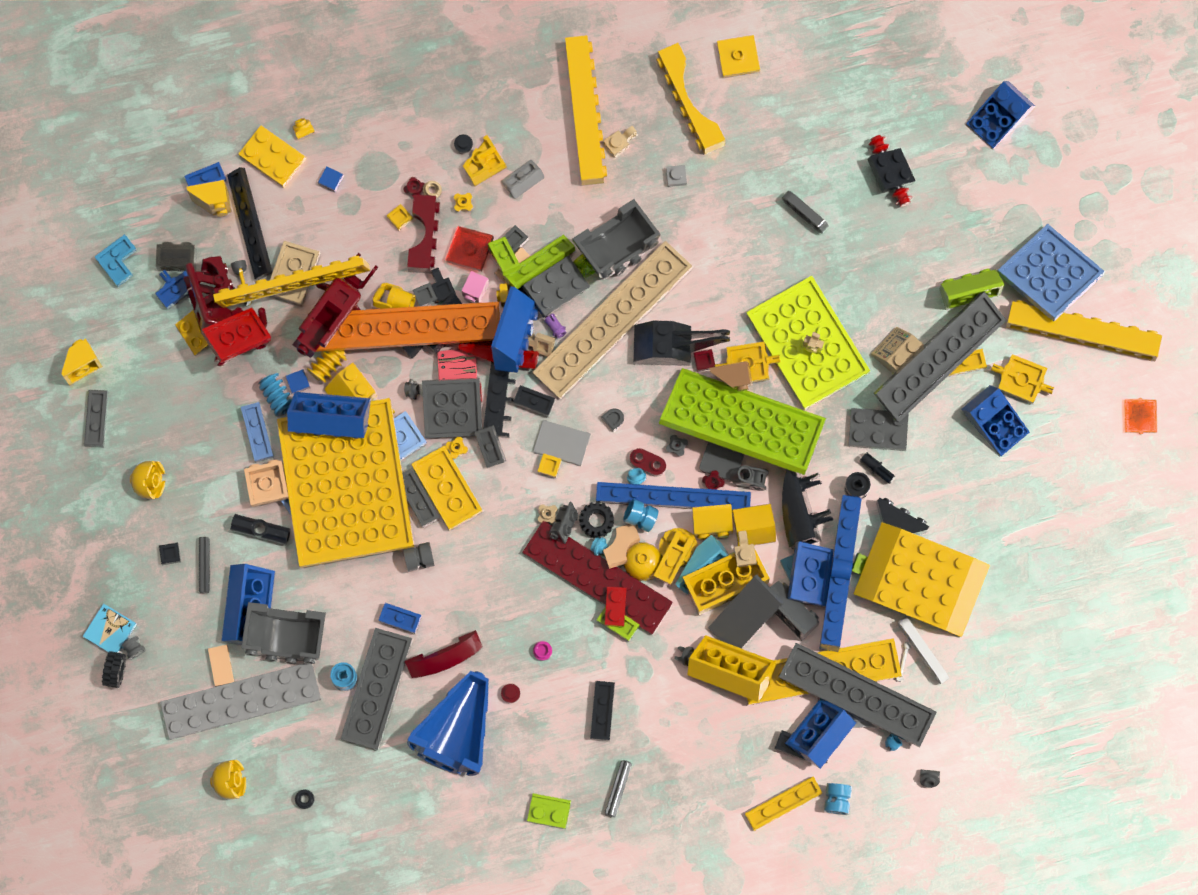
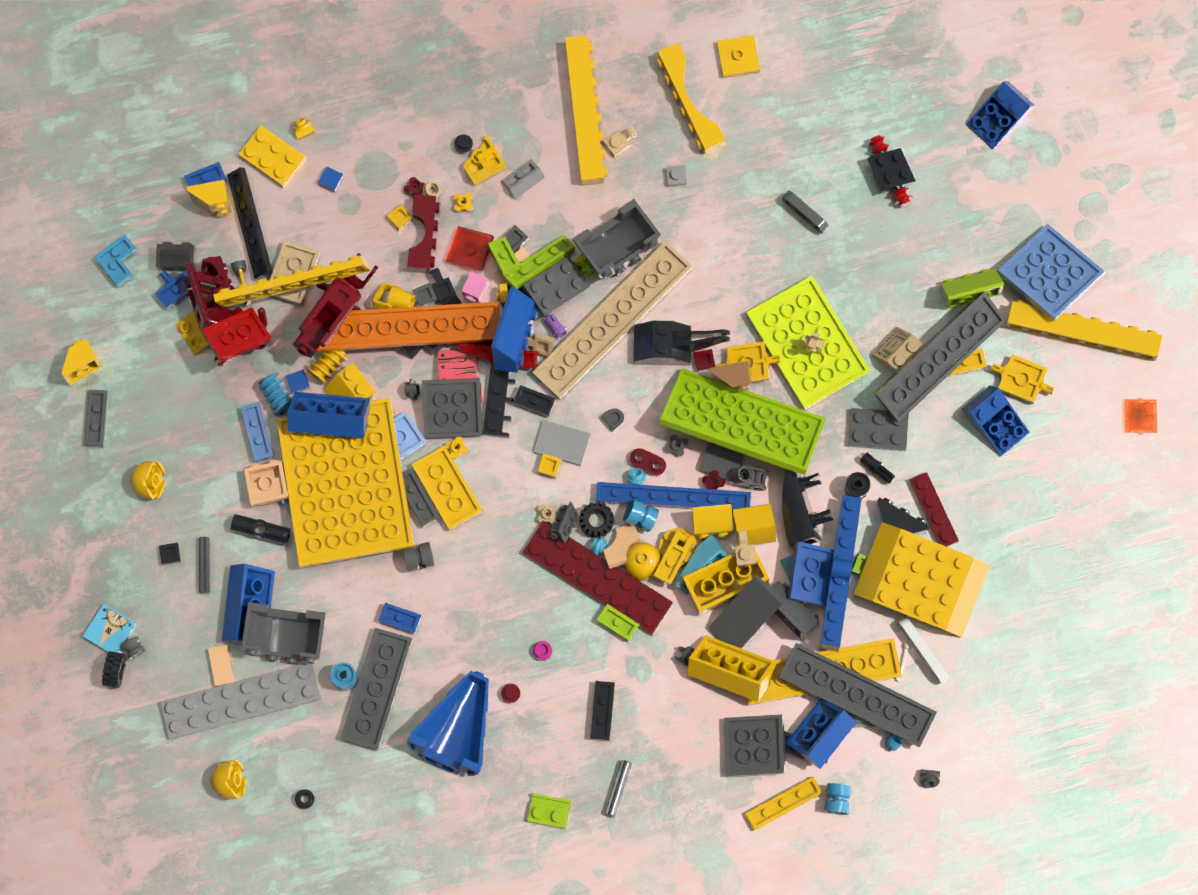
dark red slope [405,630,483,678] -> none
dark grey plate [474,425,506,468] -> none
red plate [605,587,627,627] -> none
none -> dark grey plate [725,714,786,777]
none -> dark red plate [909,472,959,547]

